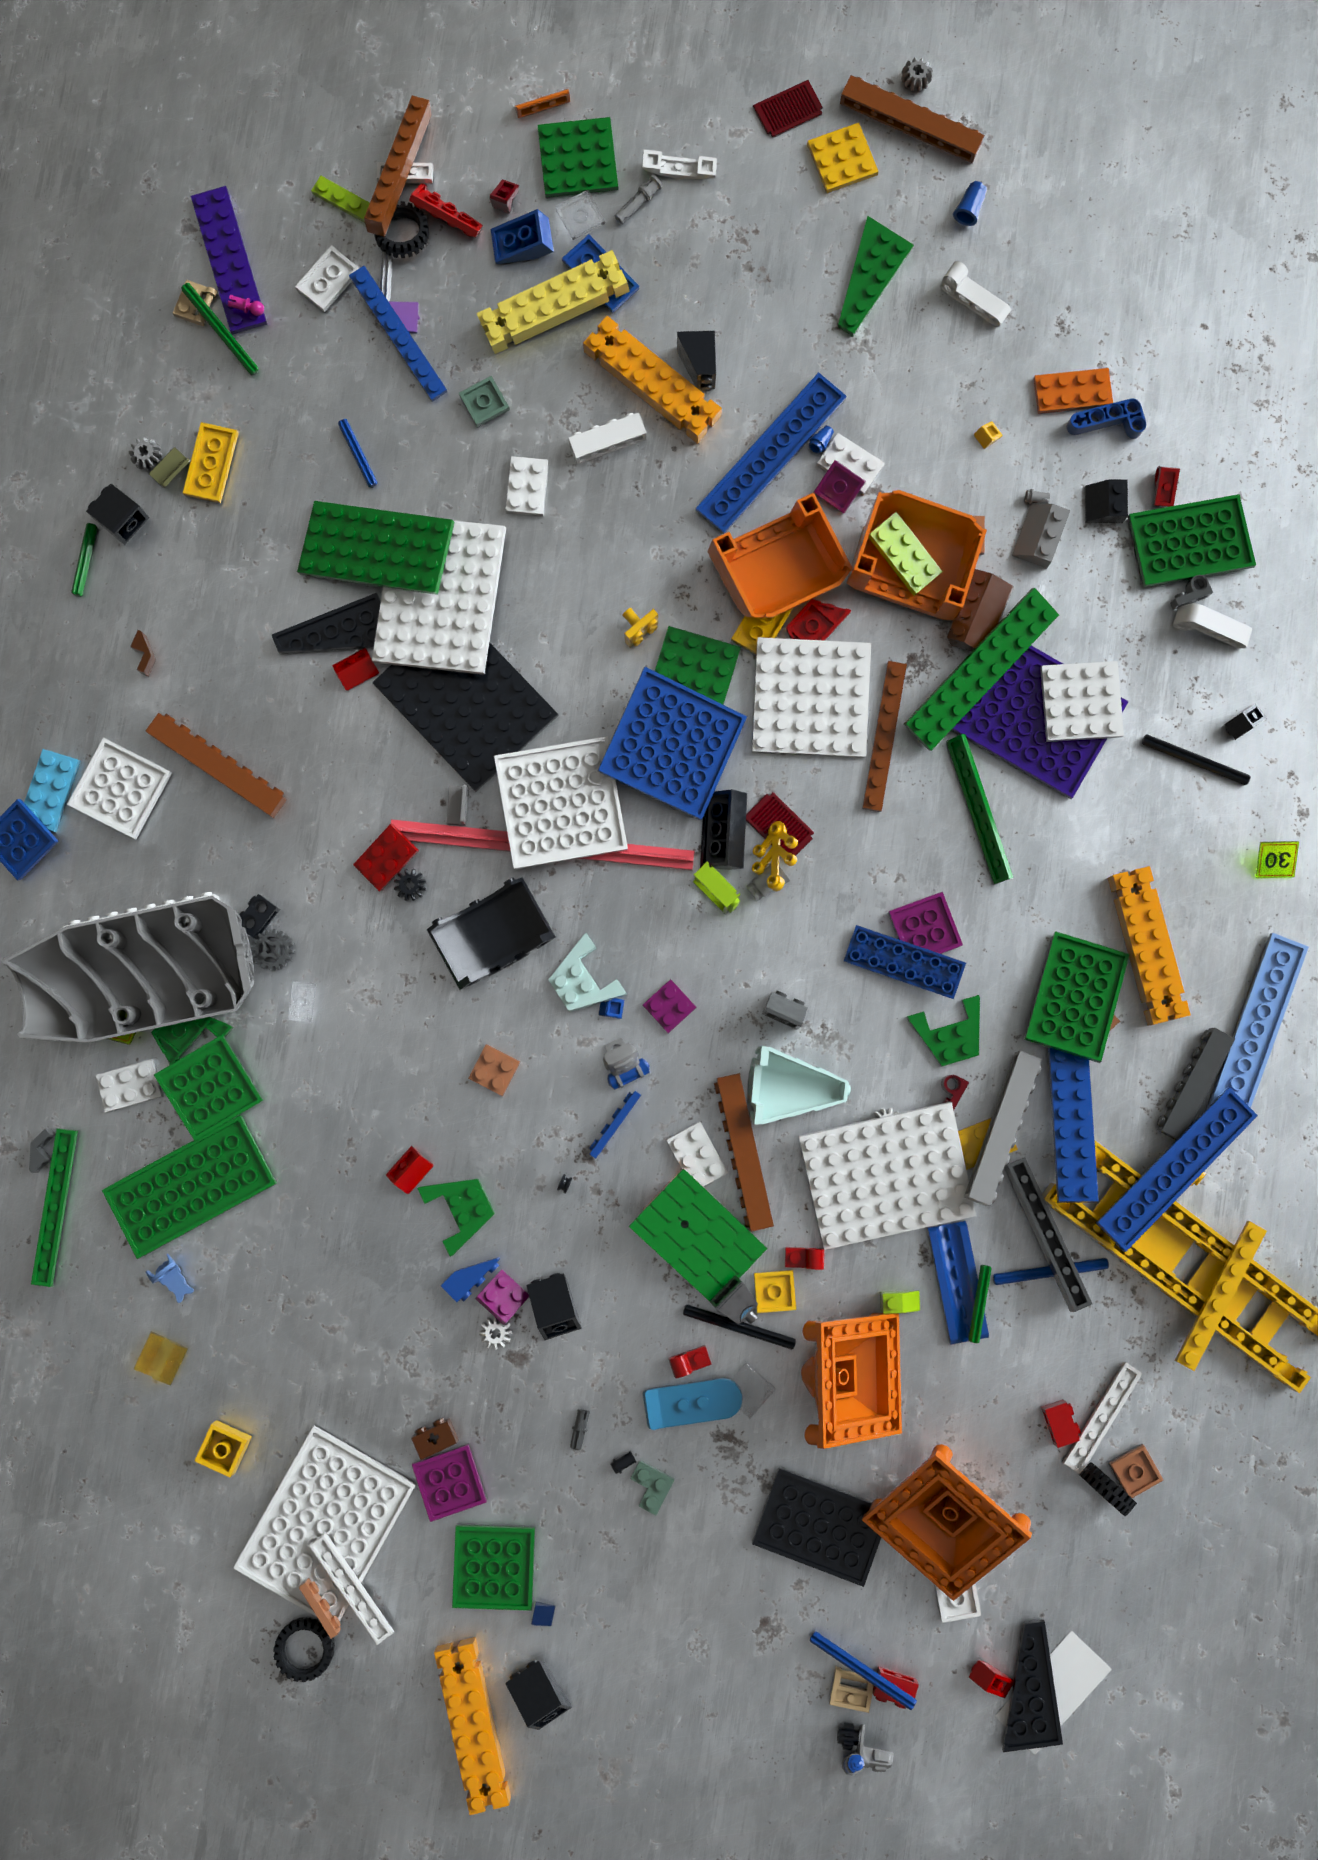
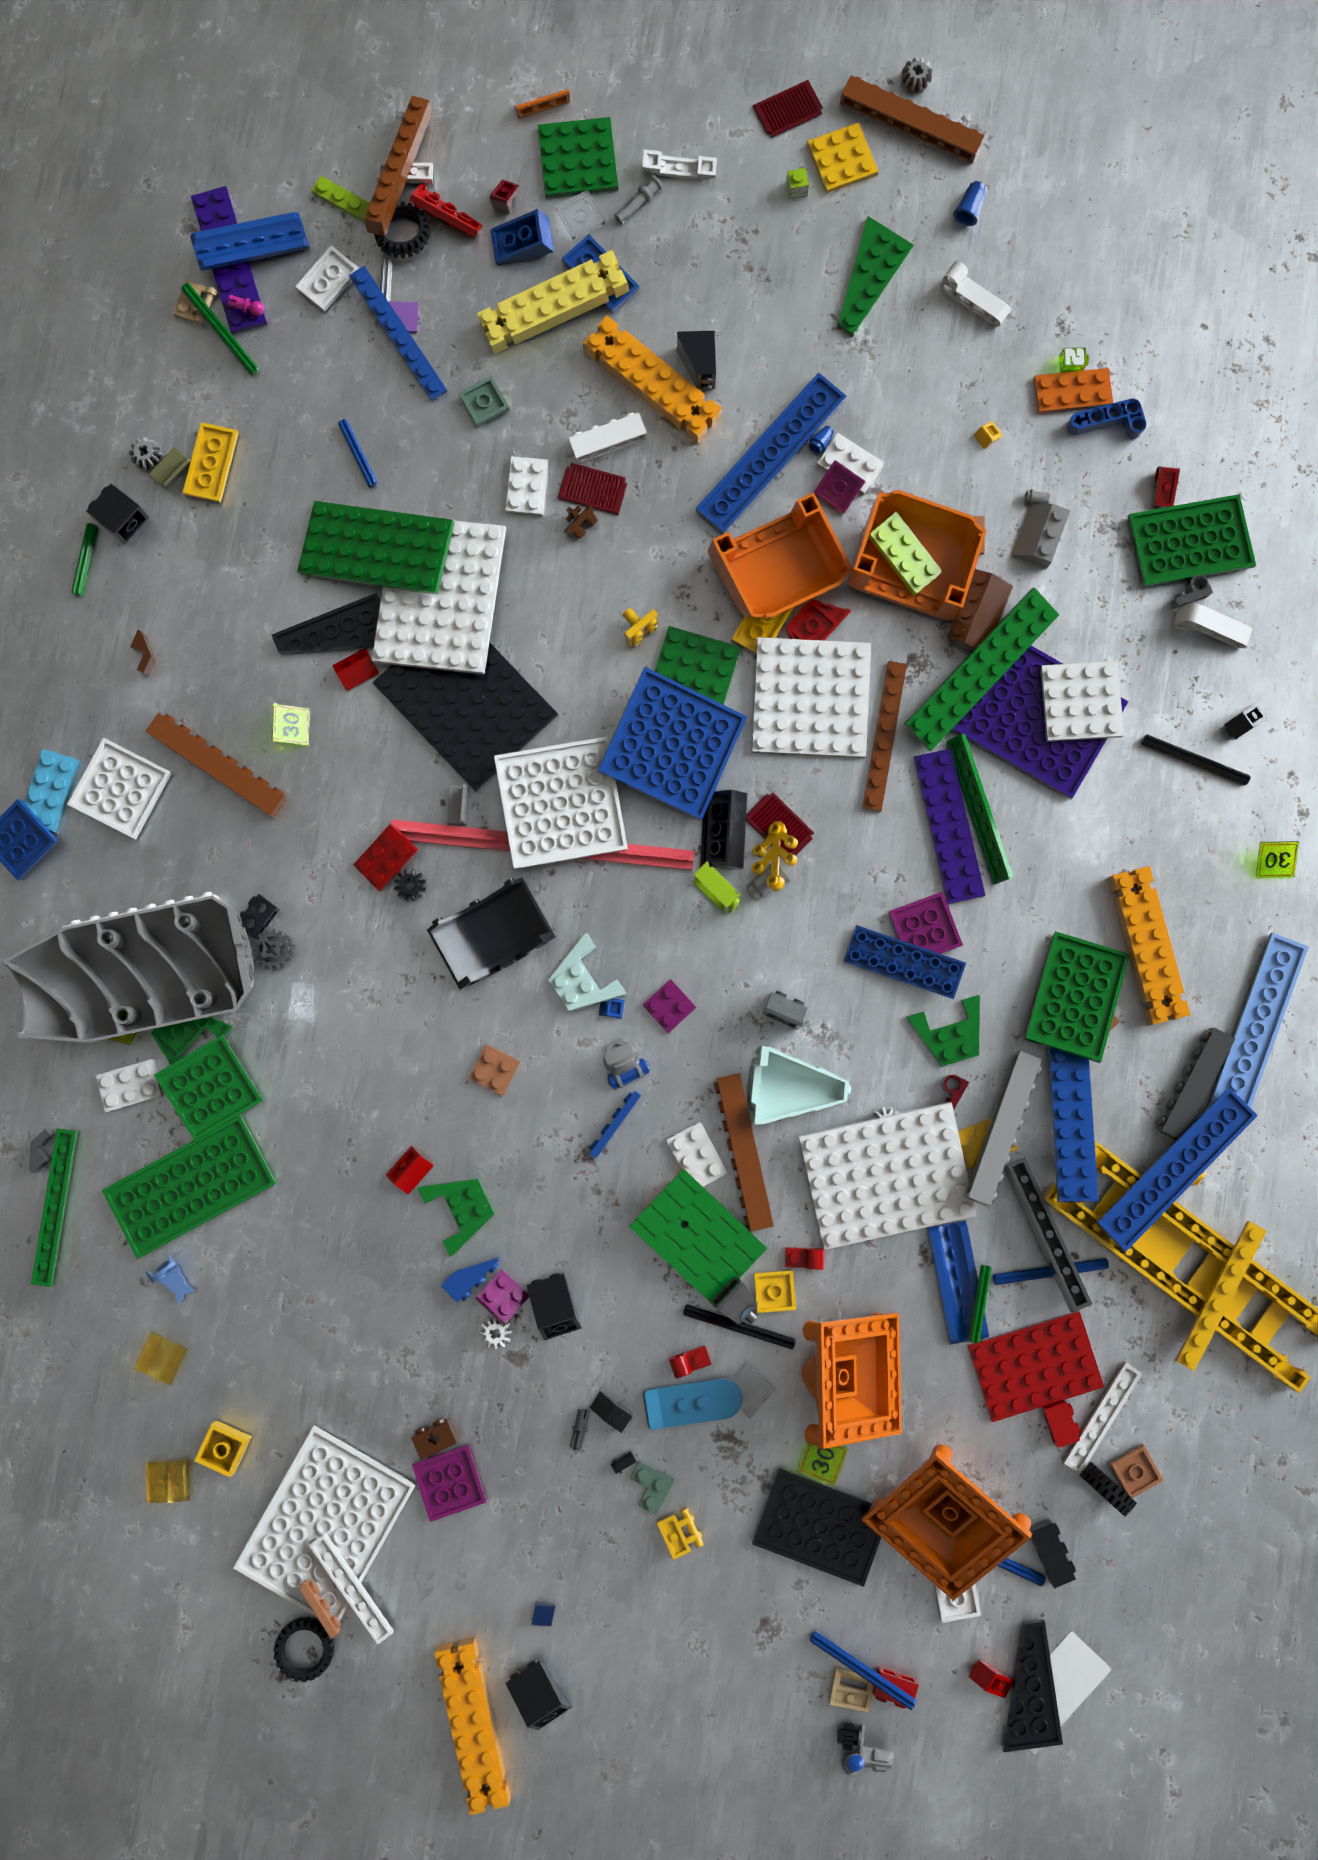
green plate [452,1525,535,1611] -> none
black bush [557,1174,573,1194] -> none
lime slope [880,1290,920,1314] -> none
black slope [1085,479,1128,523] -> none
none -> clear yellow slope [146,1460,190,1503]
none -> blue plate [190,212,310,271]
none -> clear neon green piece [271,704,310,746]
none -> dark red window [557,463,628,515]
none -> reddish brown hips [564,506,598,540]
none -> black slope [589,1391,633,1433]
none -> yellow plate [657,1507,704,1560]
none -> lime brick [786,168,809,199]
none -> clear neon green piece [797,1444,848,1486]
none -> dark purple plate [913,748,986,904]
none -> red plate [967,1310,1104,1422]
none -> blue axle [997,1558,1046,1587]
none -> black brick [1029,1519,1076,1589]
none -> clear neon green brick [1059,347,1089,373]

